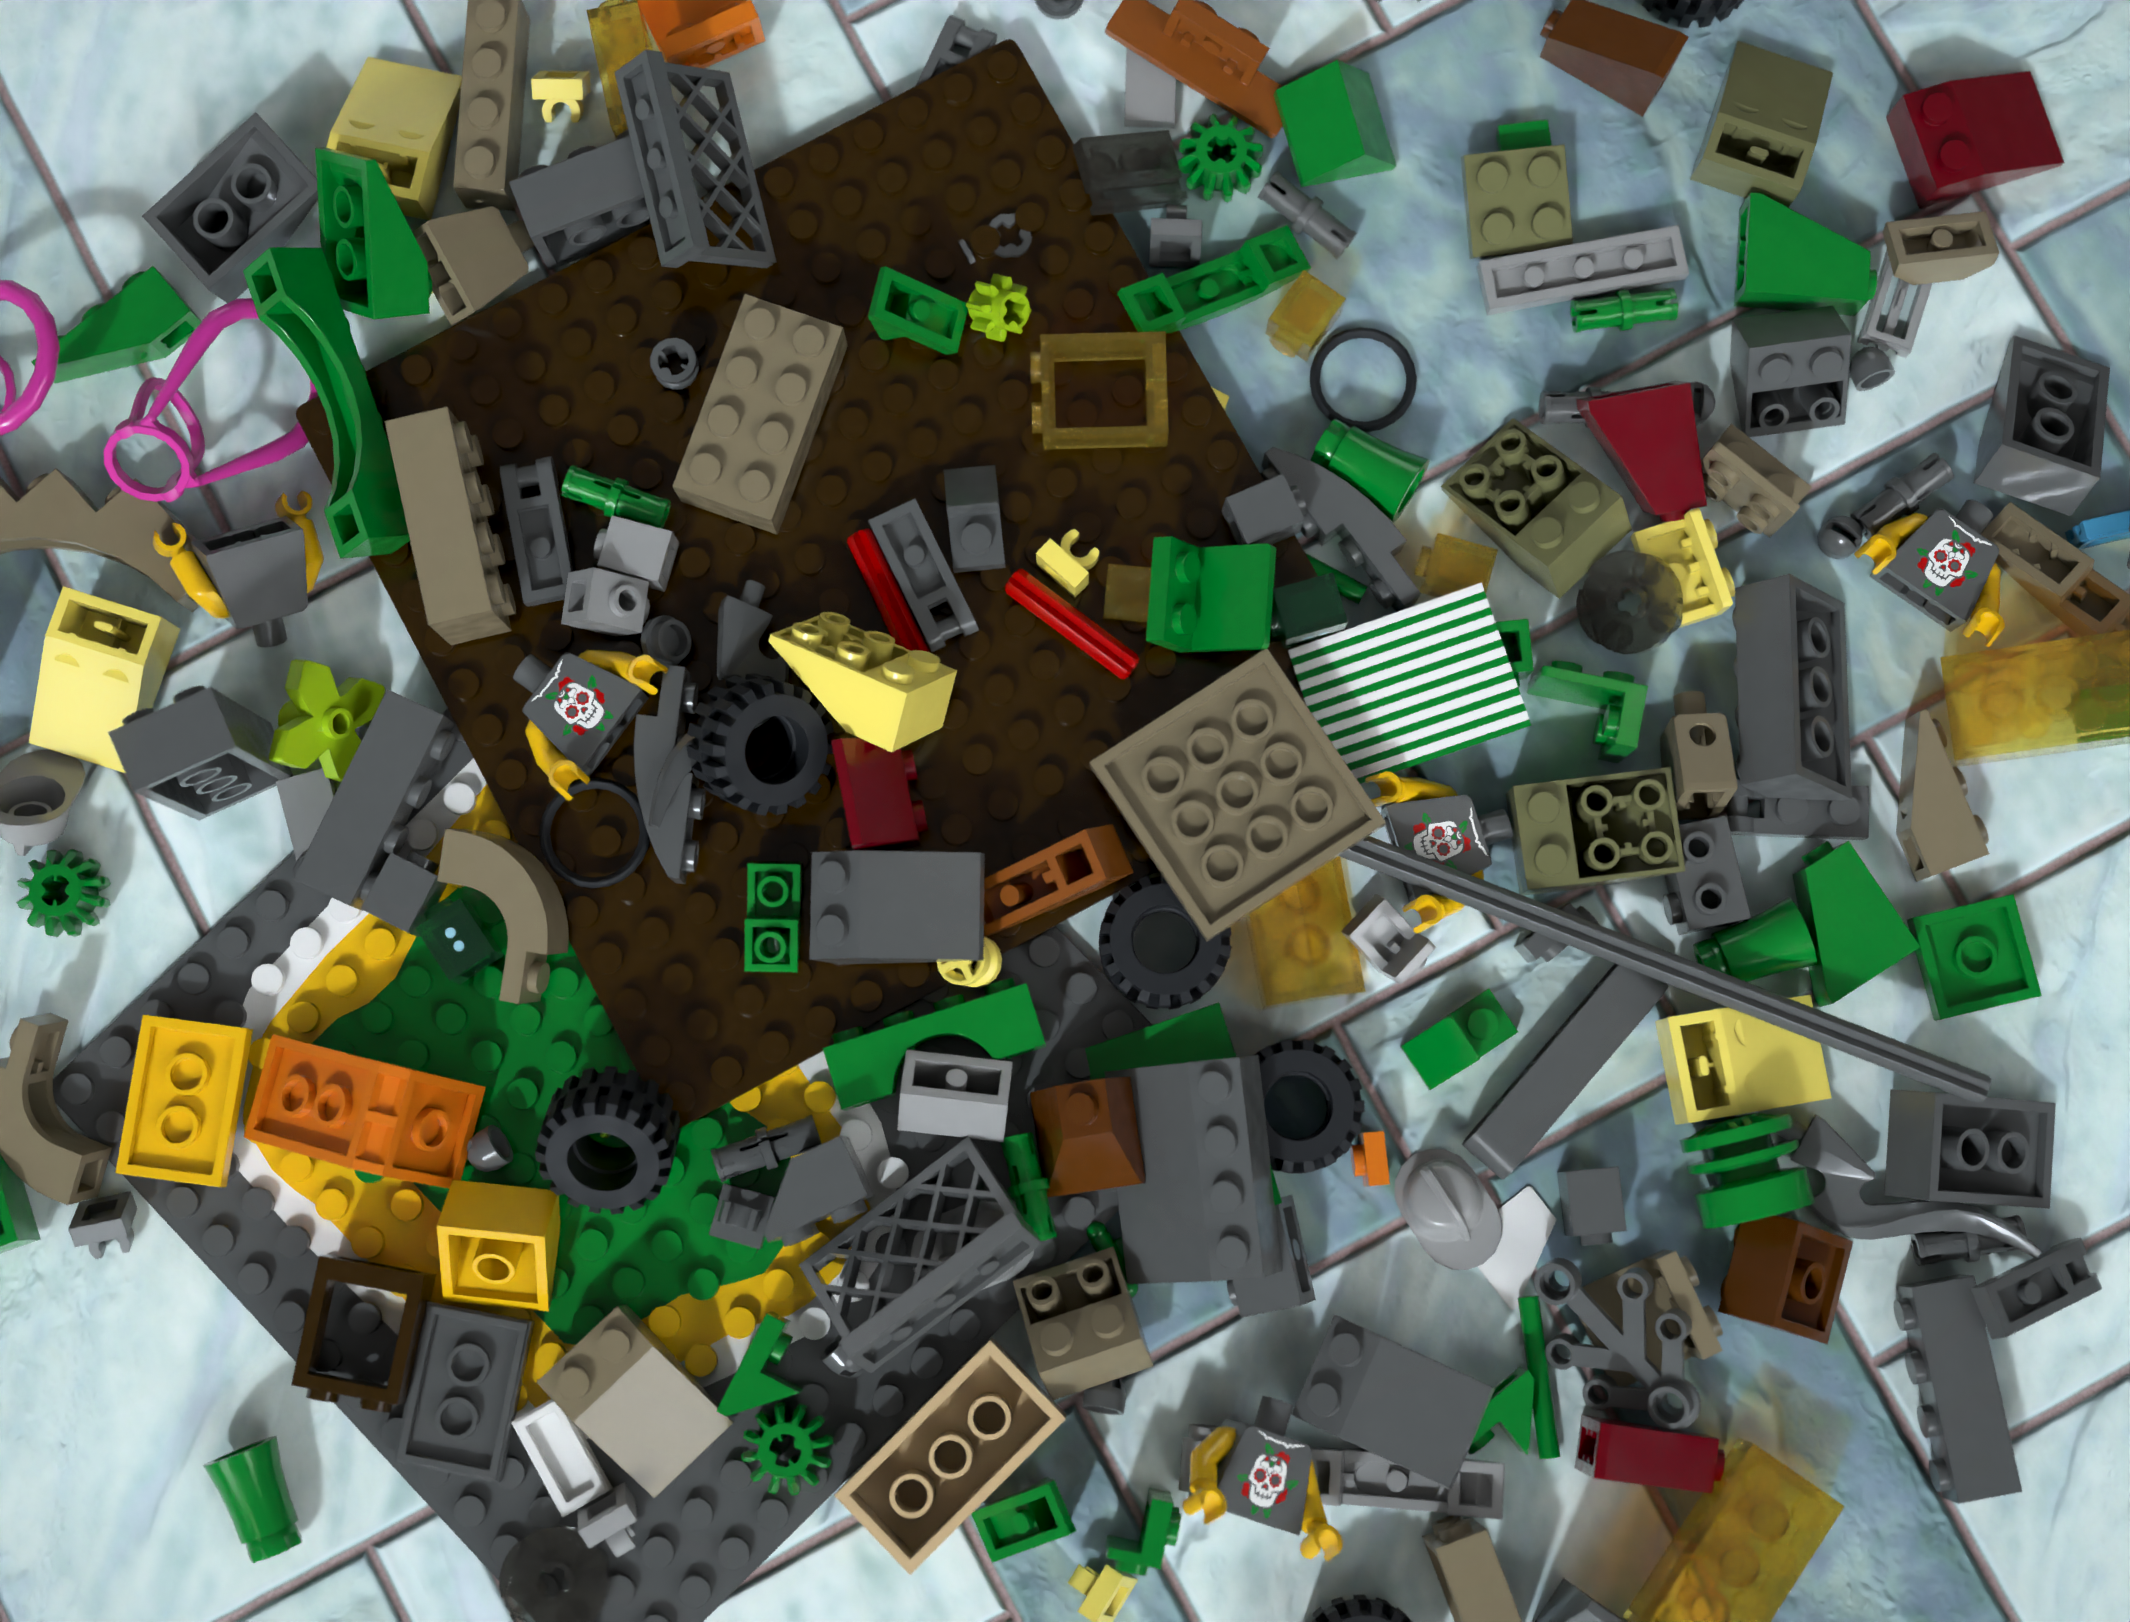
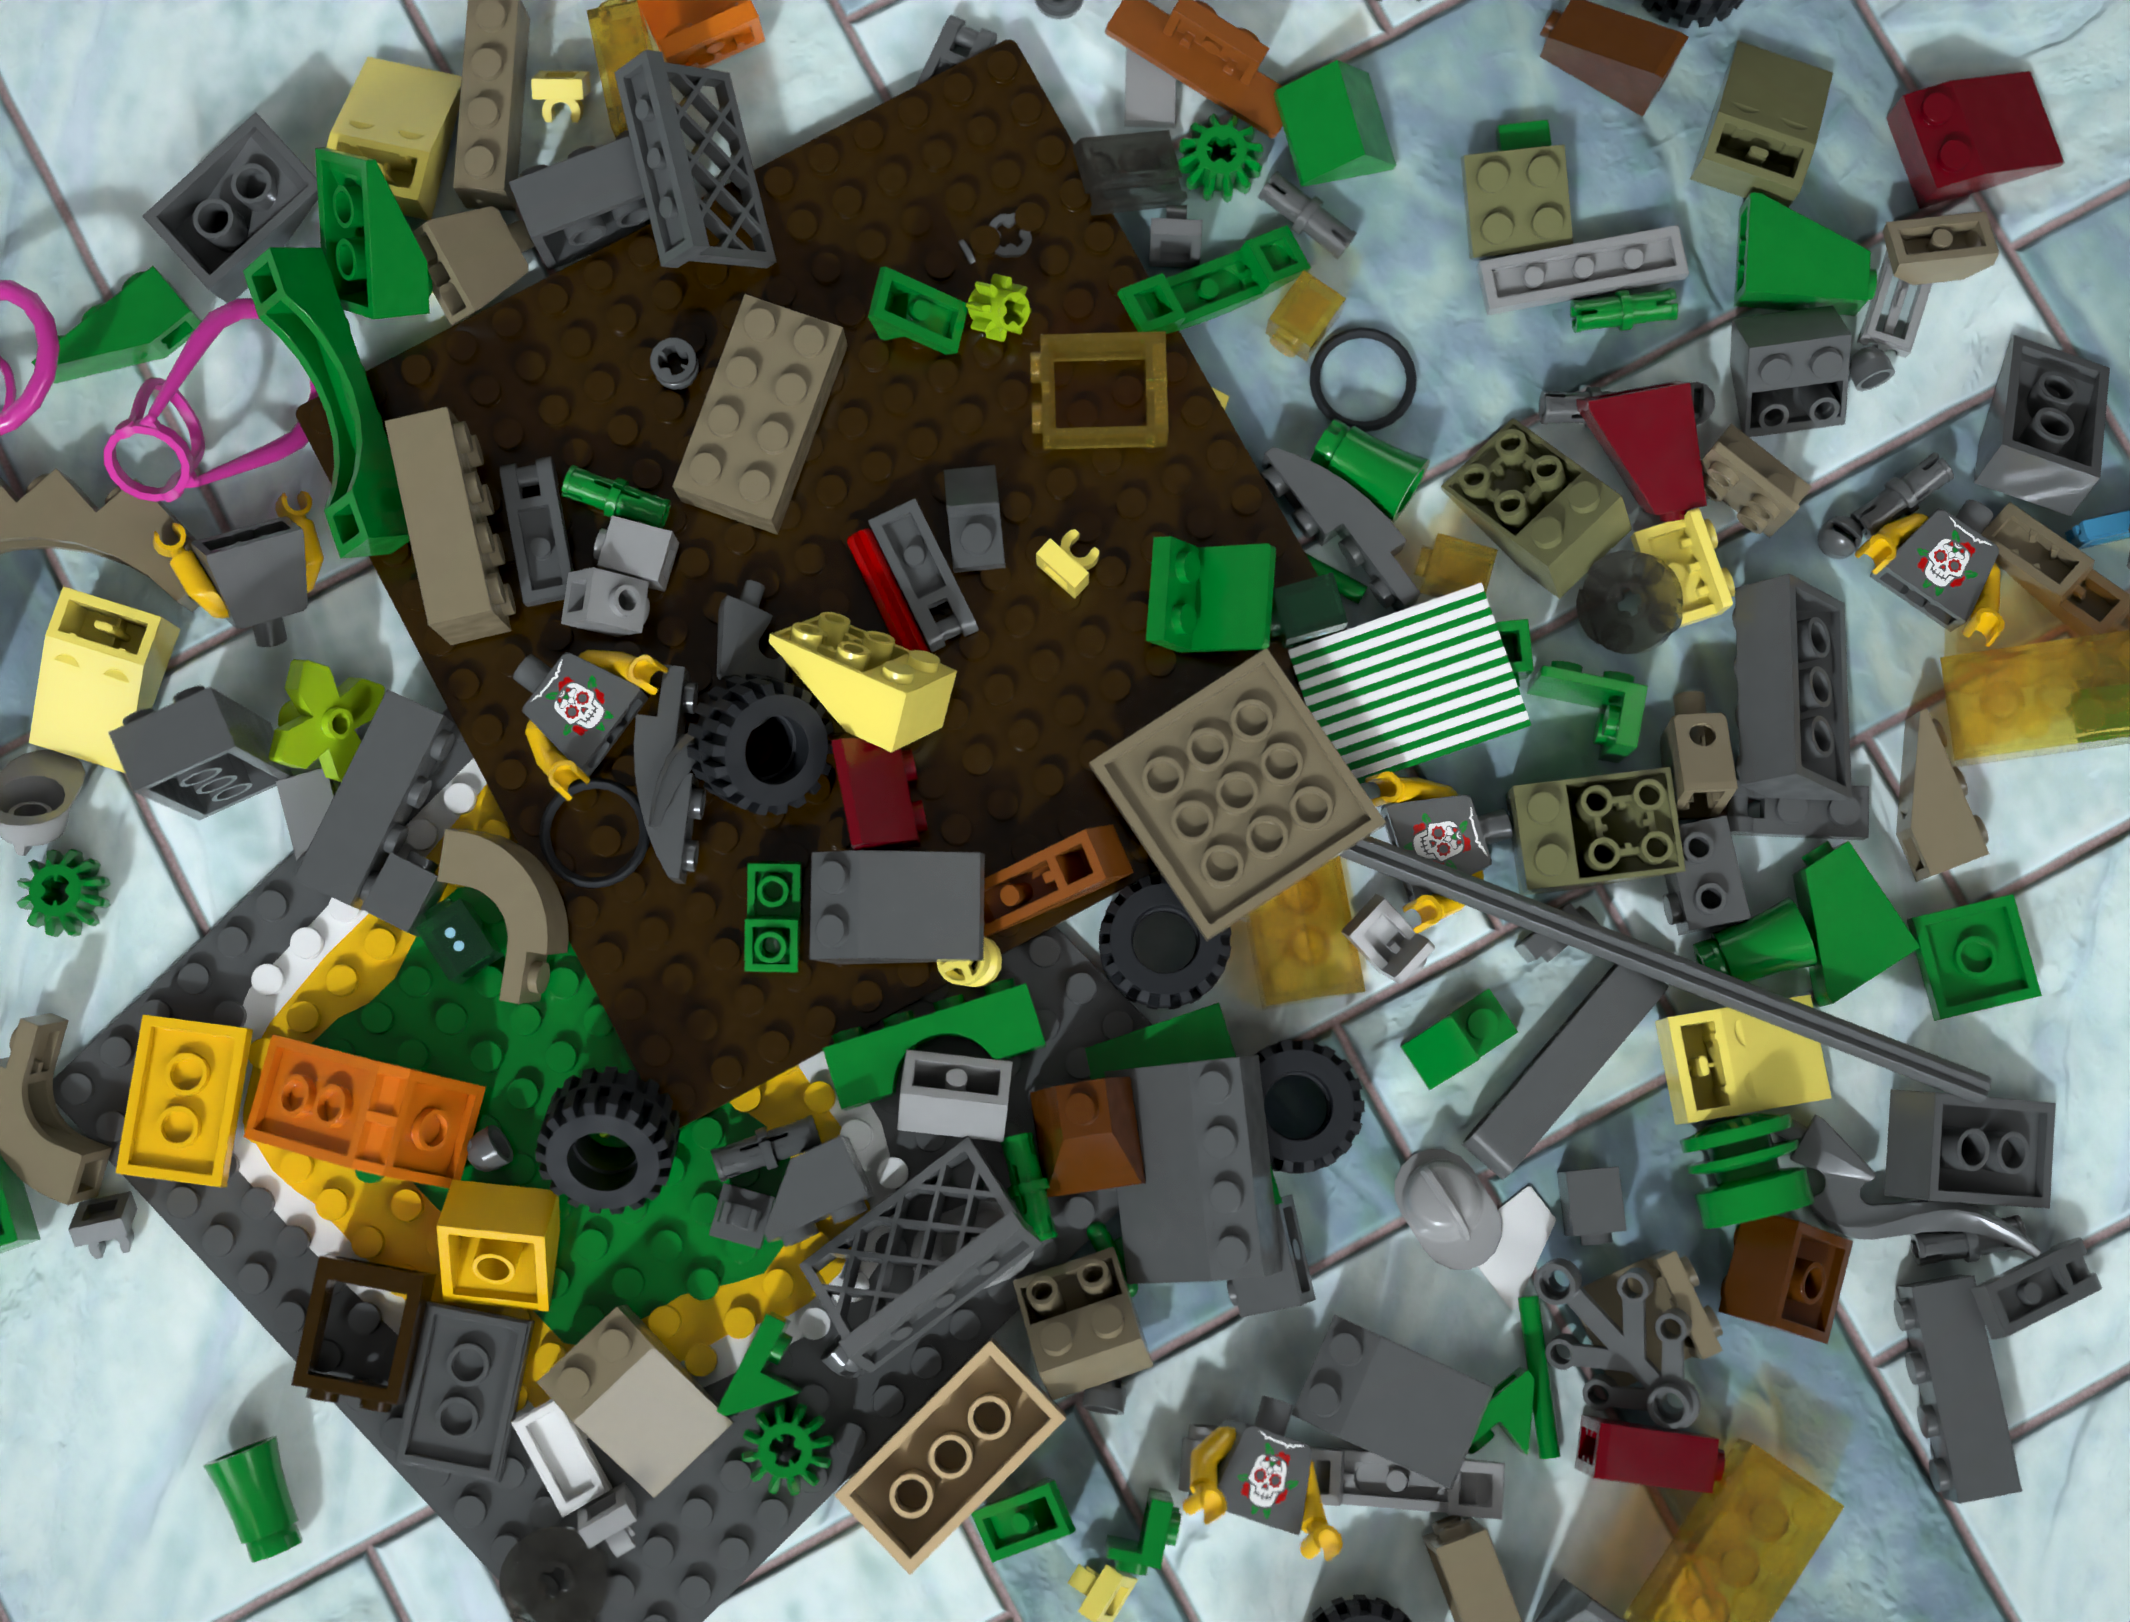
dark grey plate [641,615,691,666] -> none
red axle [1005,568,1139,680] -> none
clear yellow tile [1103,564,1151,622] -> none
dark grey brick [1222,474,1307,545] -> none
orange plate [1350,1131,1390,1186] -> none

